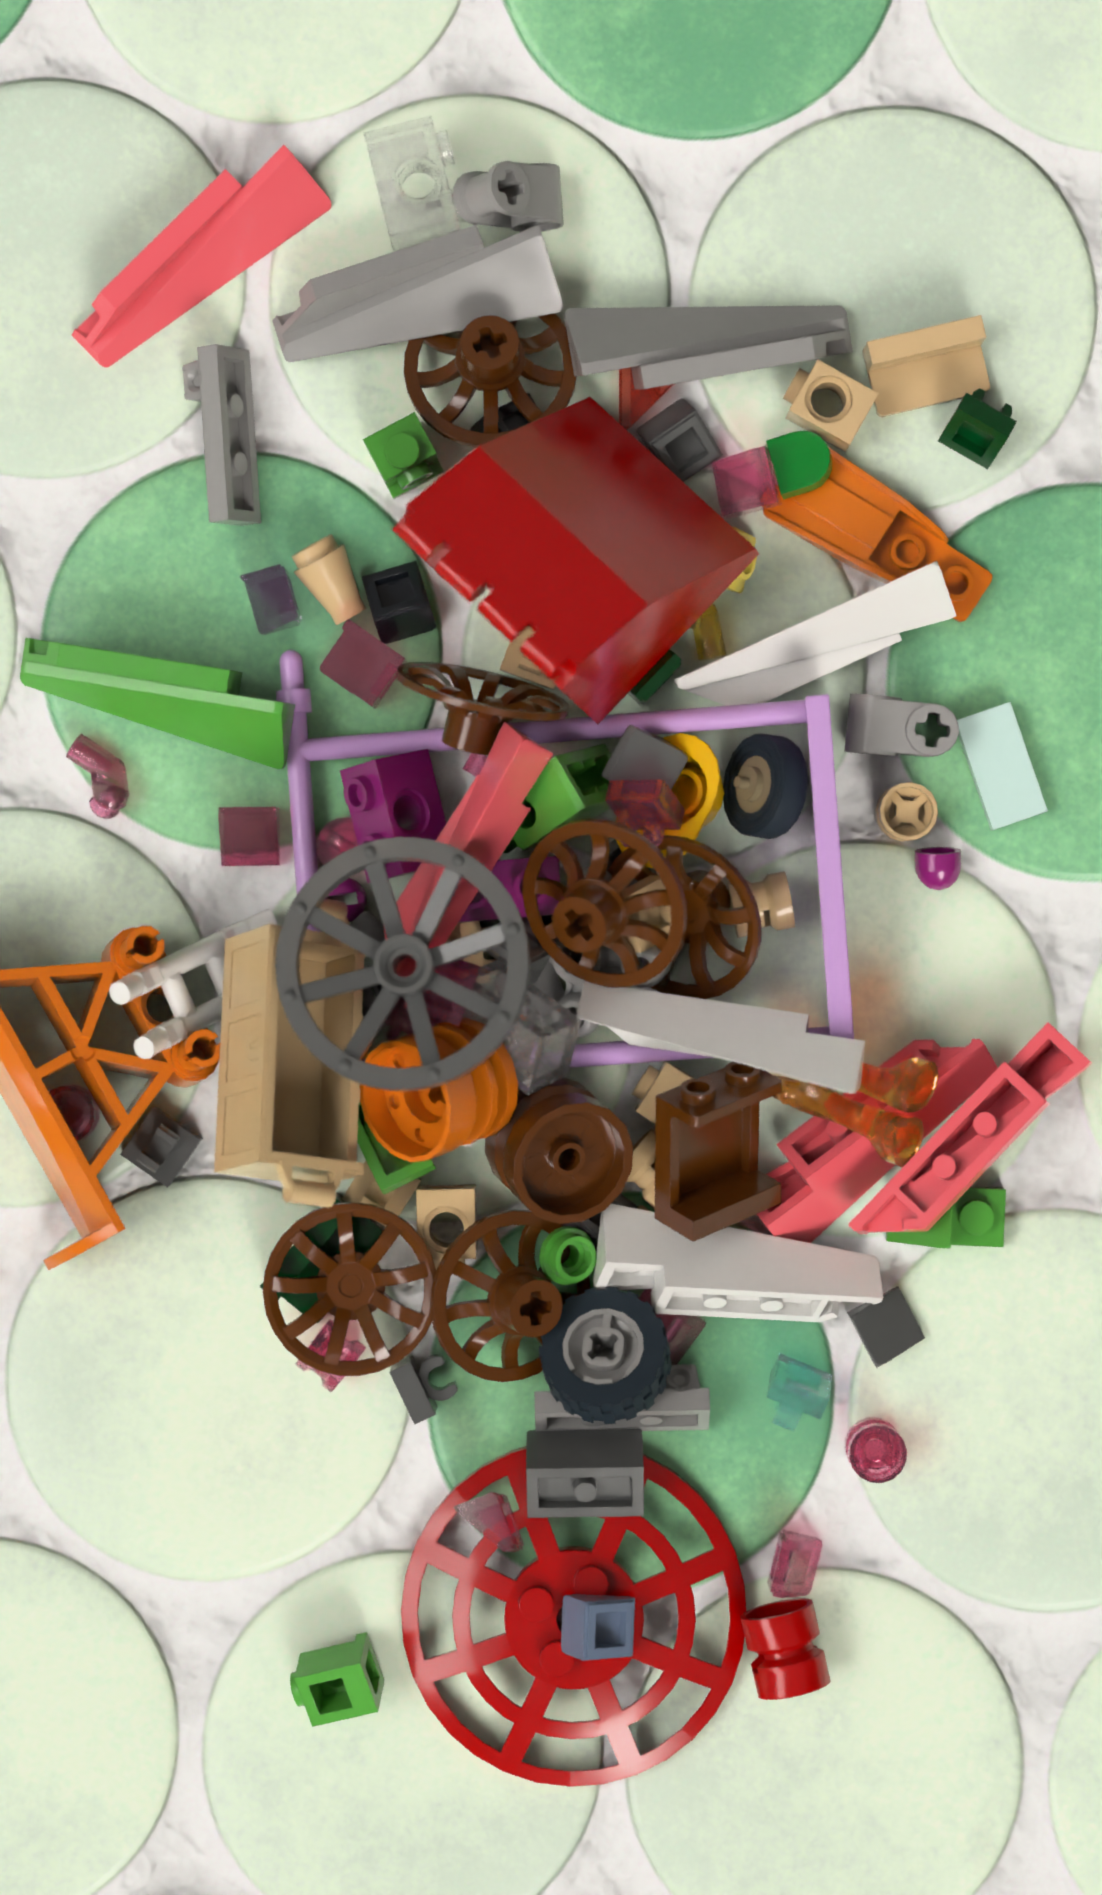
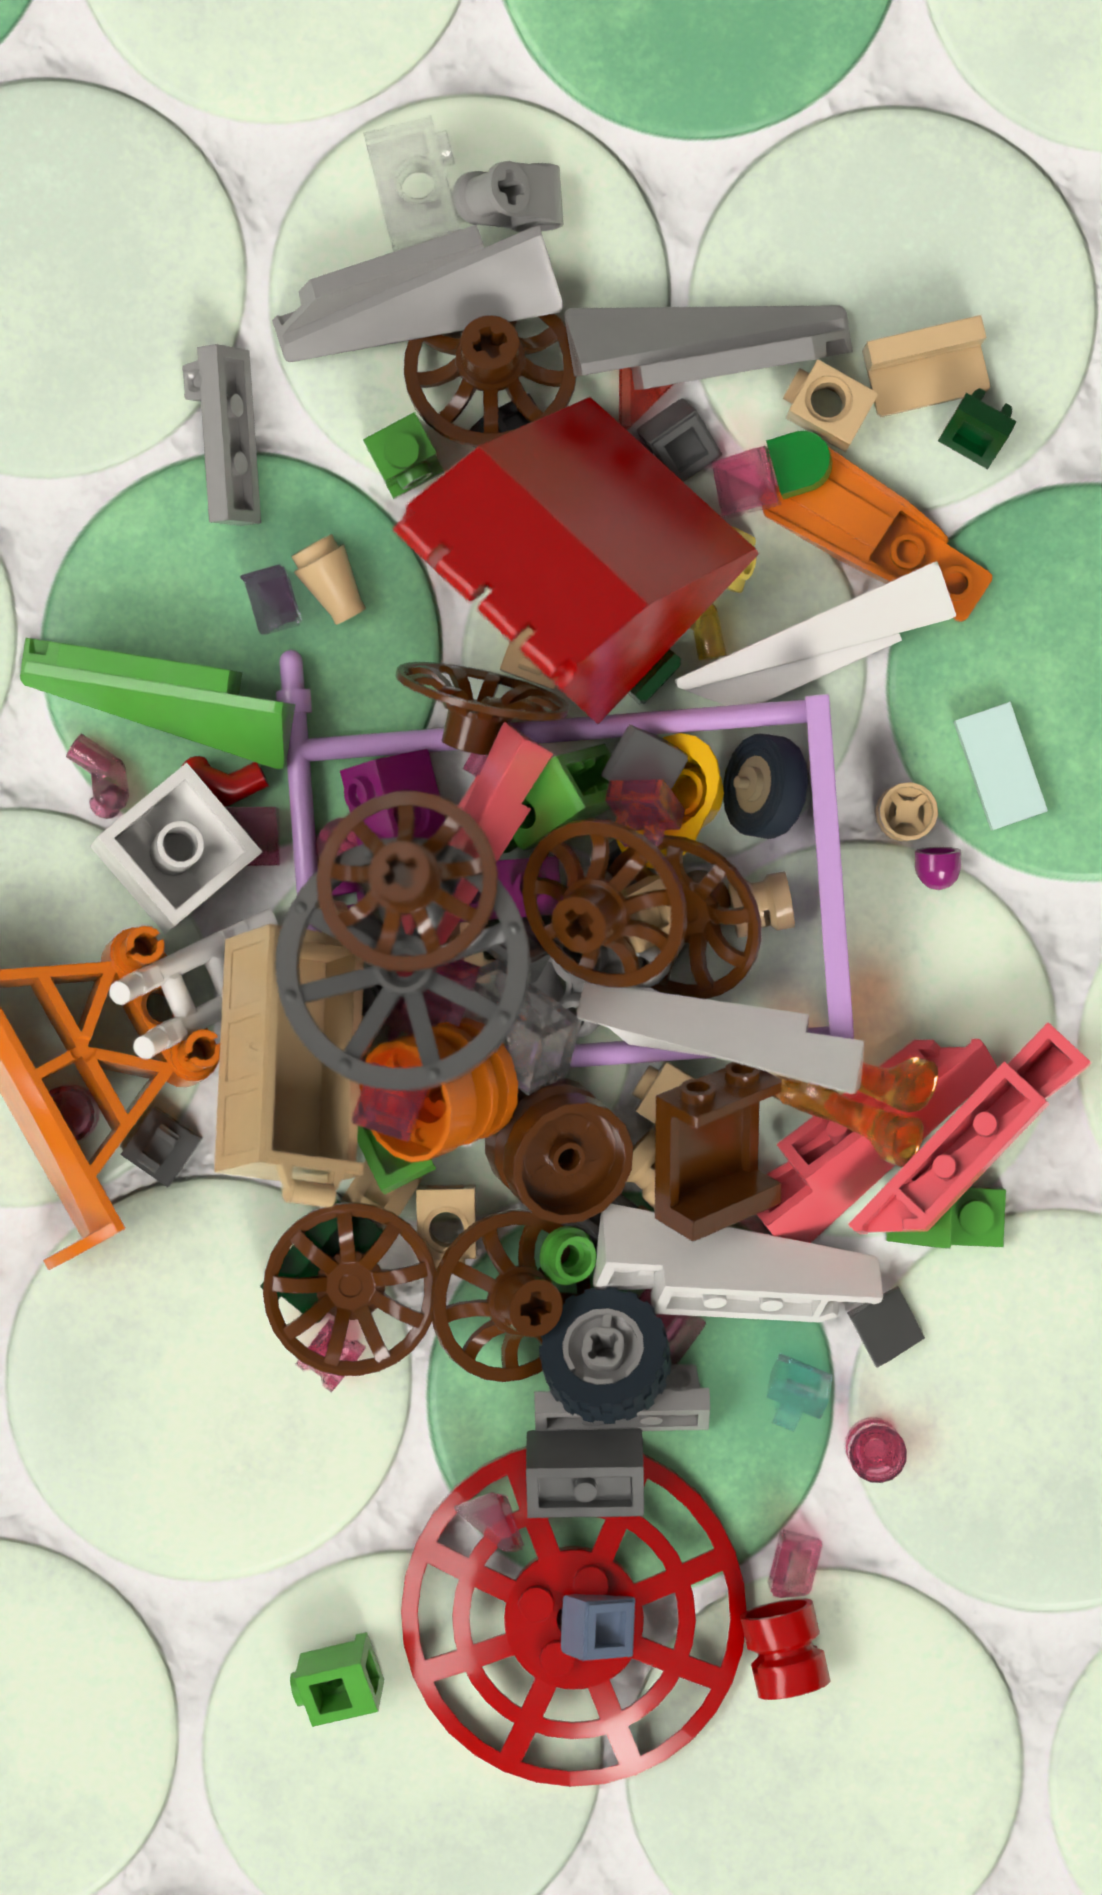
coral wedge [72,145,332,368] -> none
clear pink panel [320,619,407,710] -> none
black slope [362,560,436,644] -> none
dark grey tile [389,1354,458,1425] -> none
light grey piece [844,694,959,757] -> none
none -> white slope [90,763,262,934]
none -> red arm [181,756,269,807]
none -> reddish brown wheel [316,791,498,972]
none -> clear pink tile [352,1062,428,1142]

